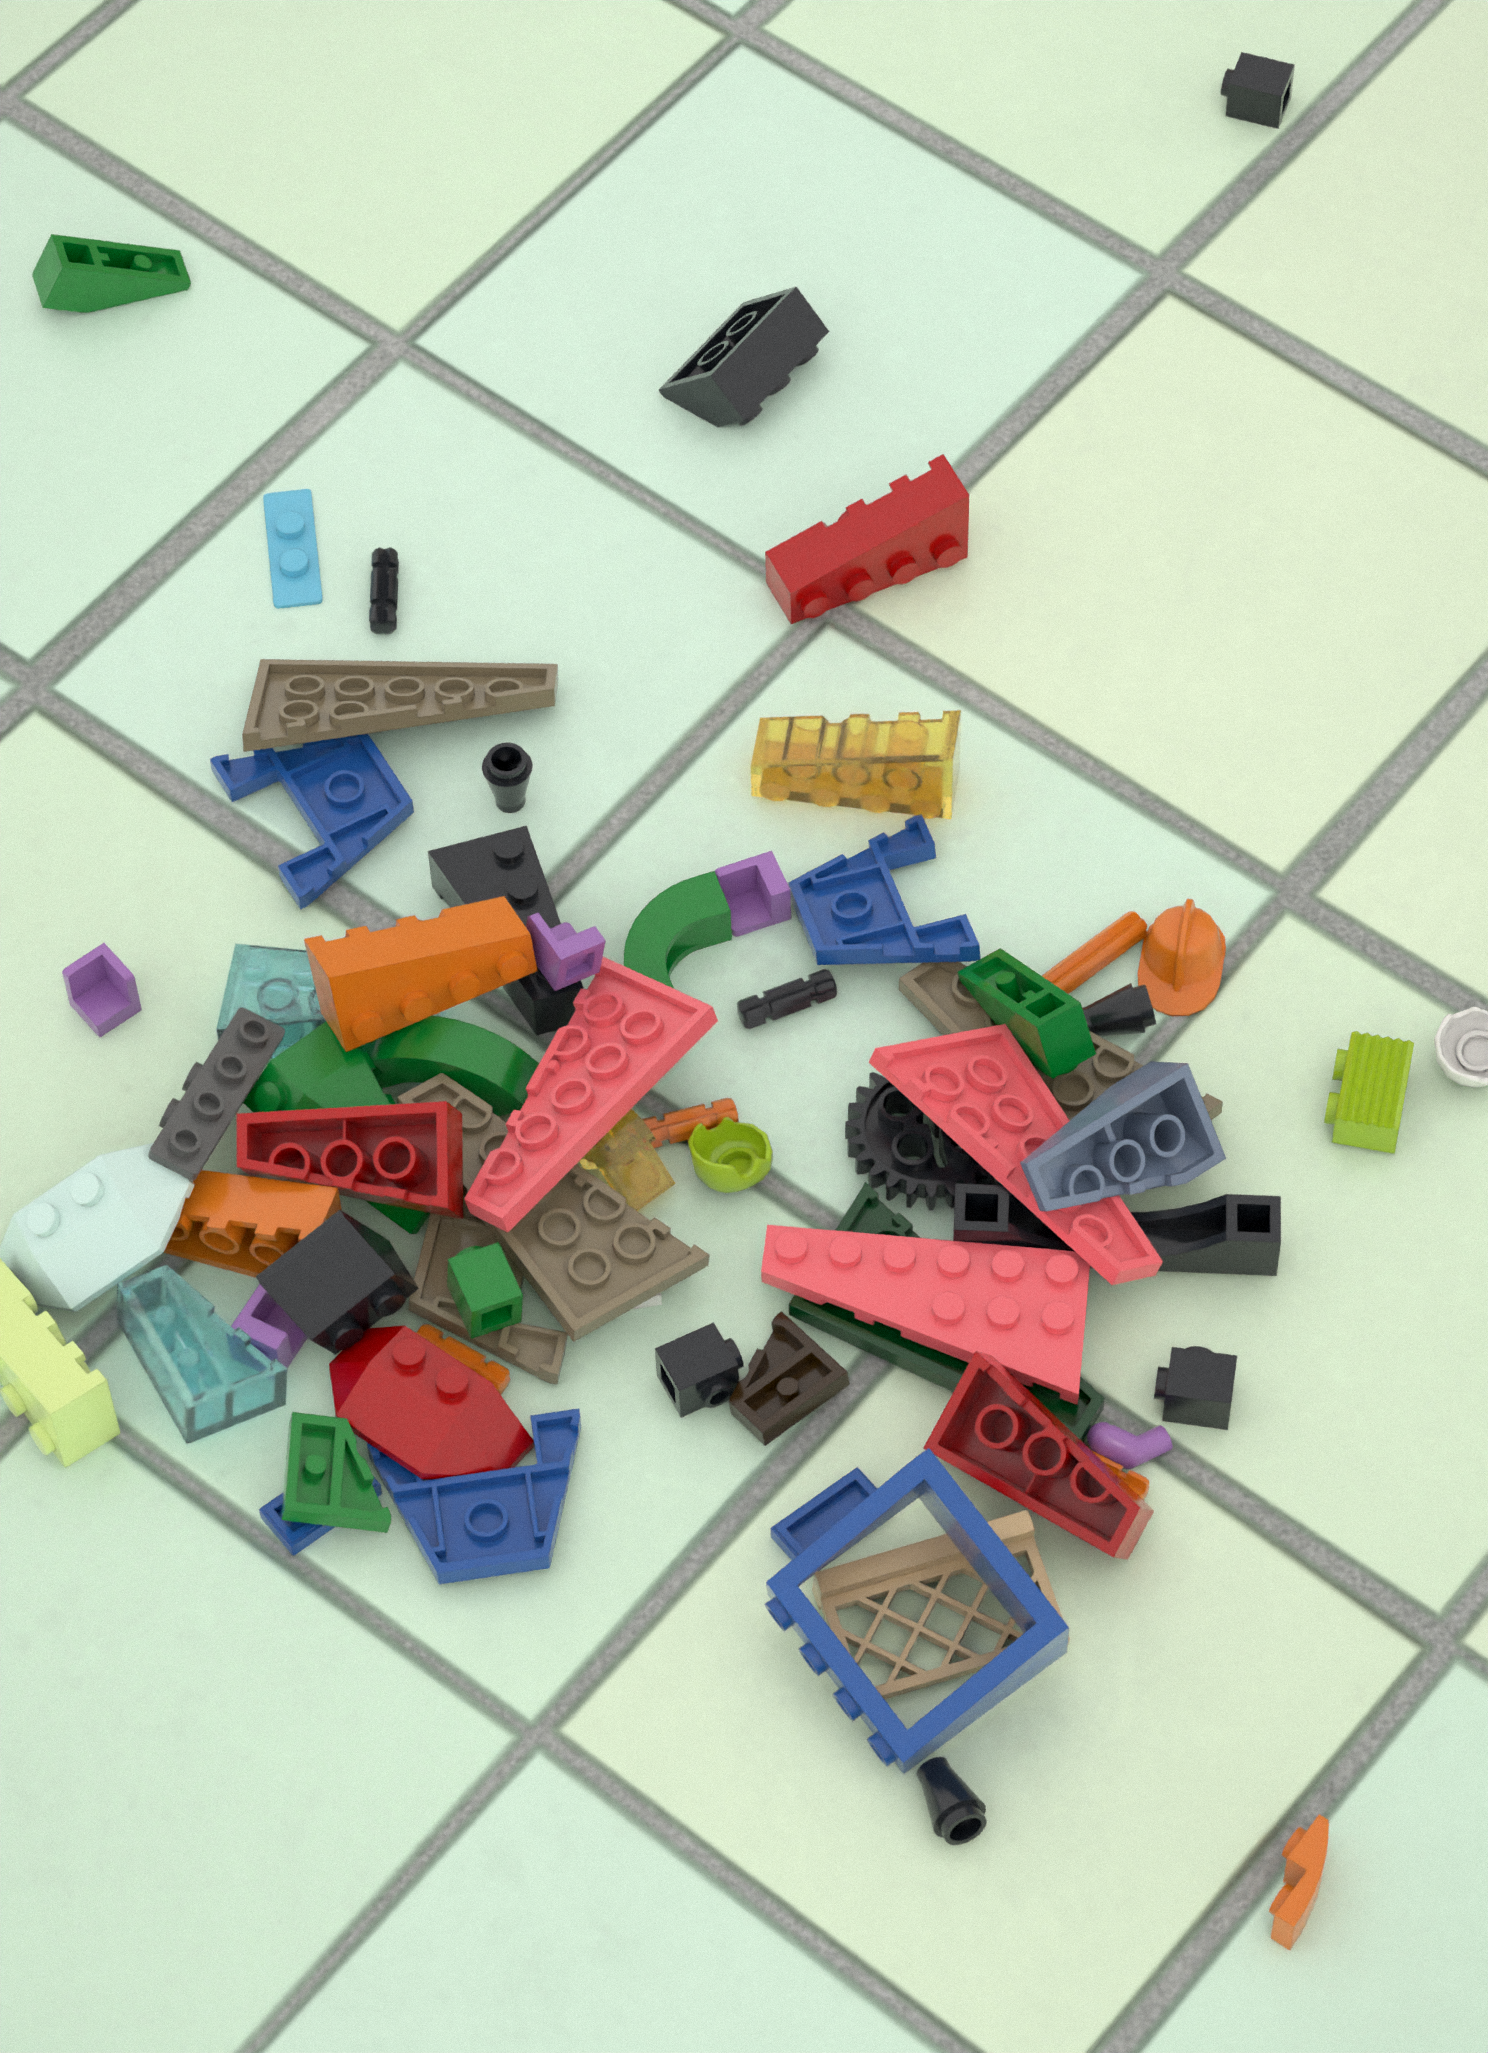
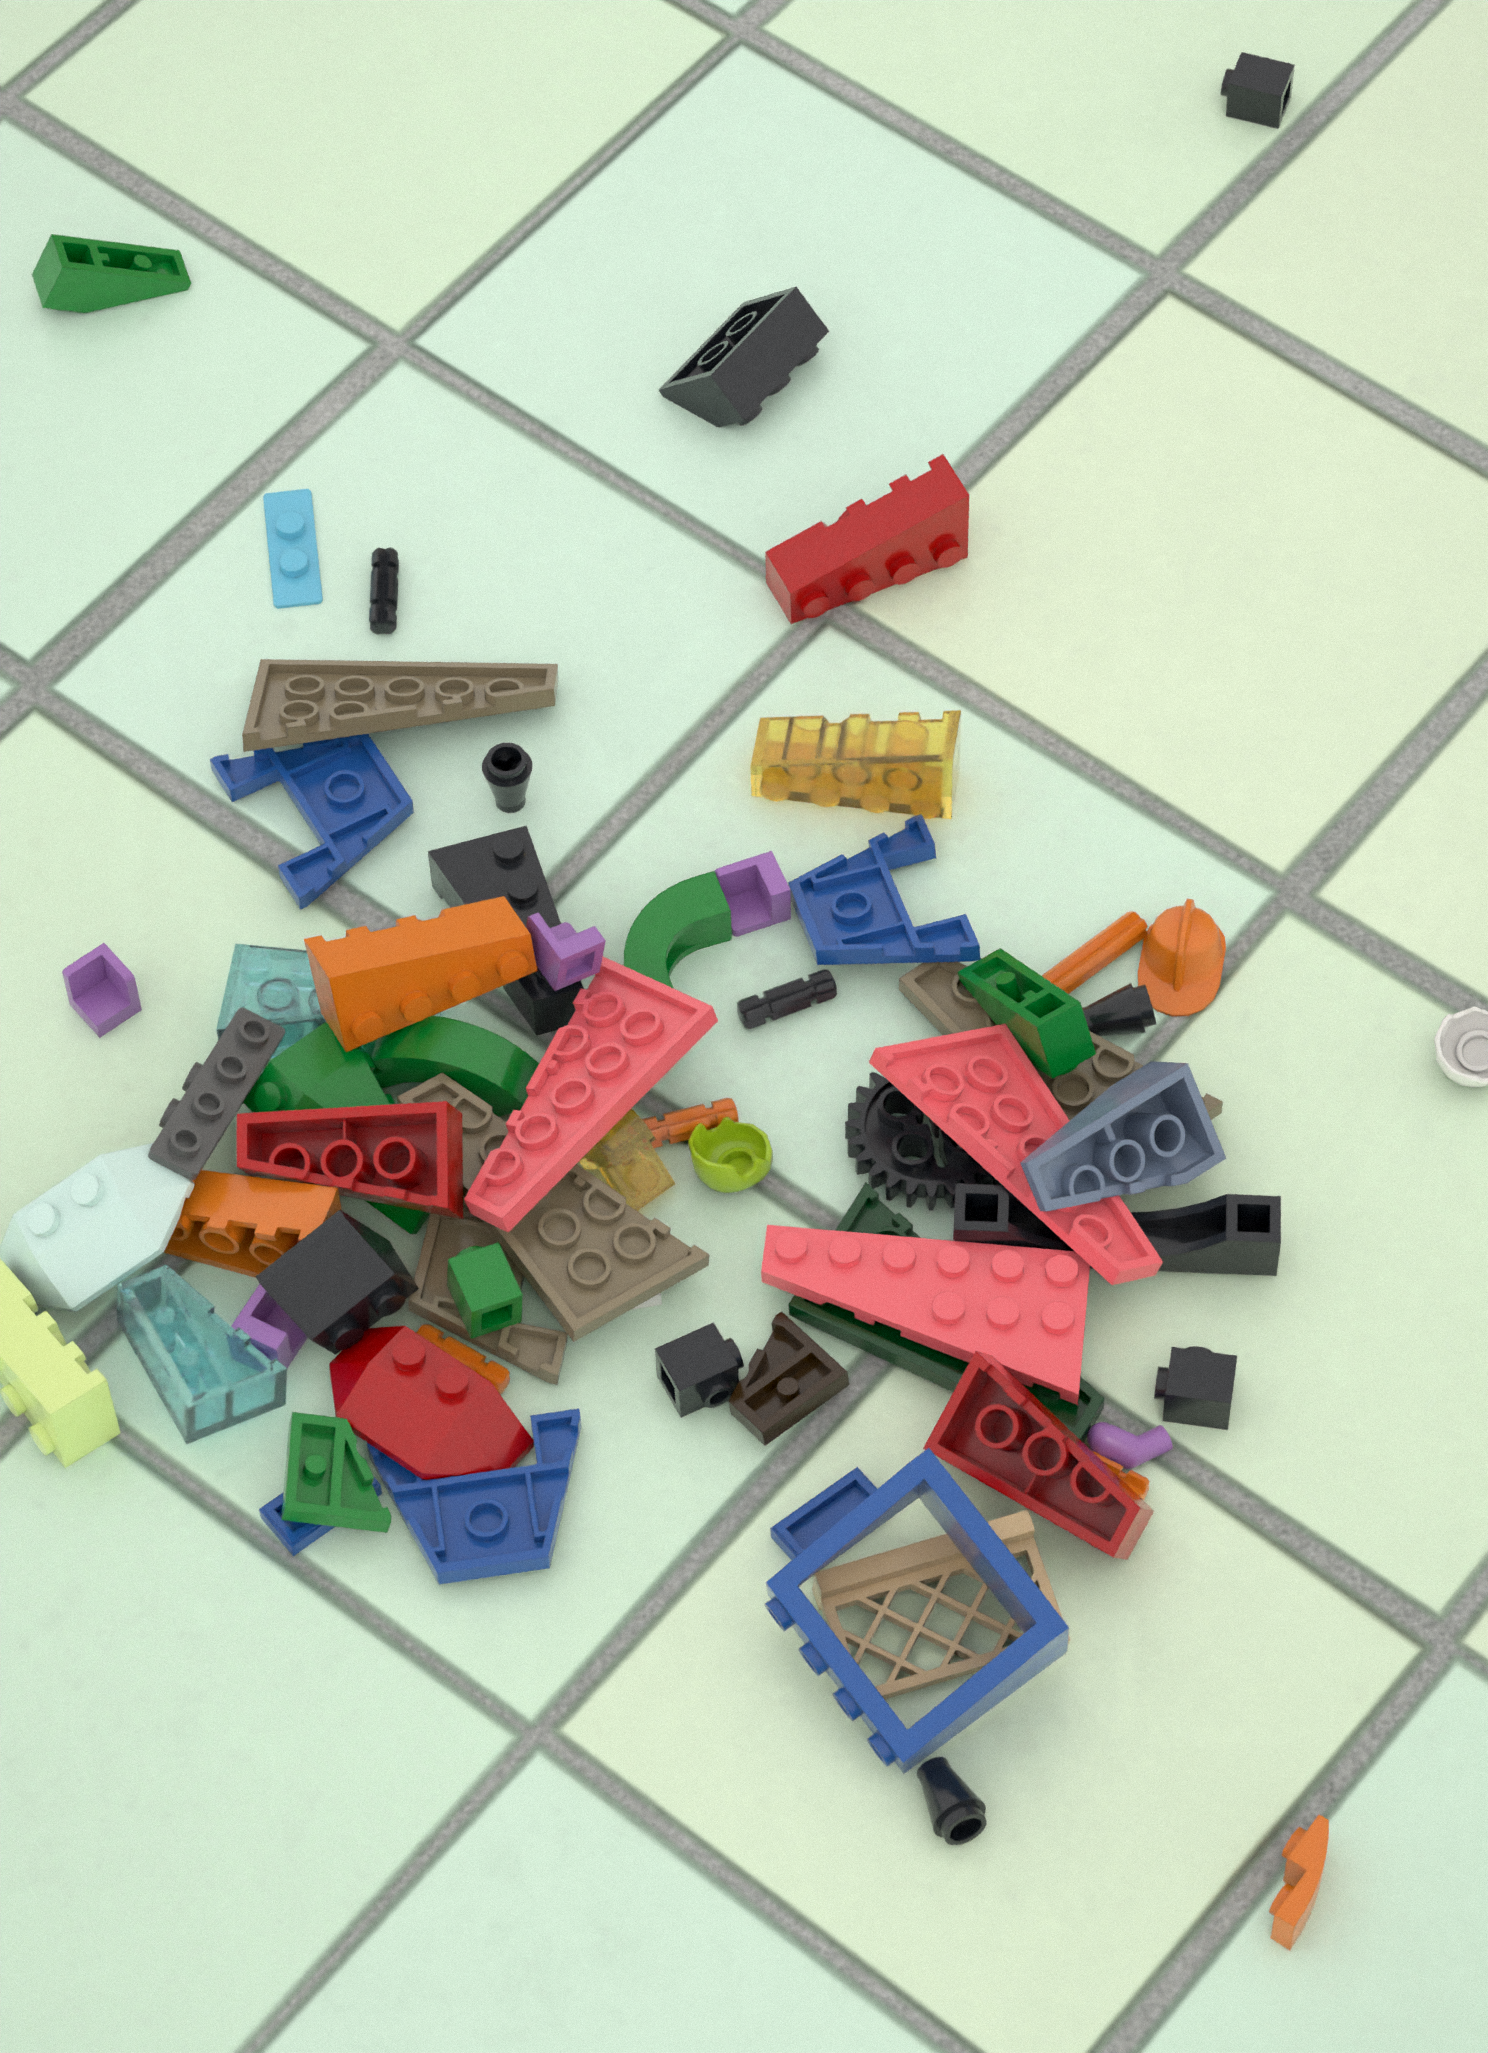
lime brick [1324,1031,1414,1154] -> none

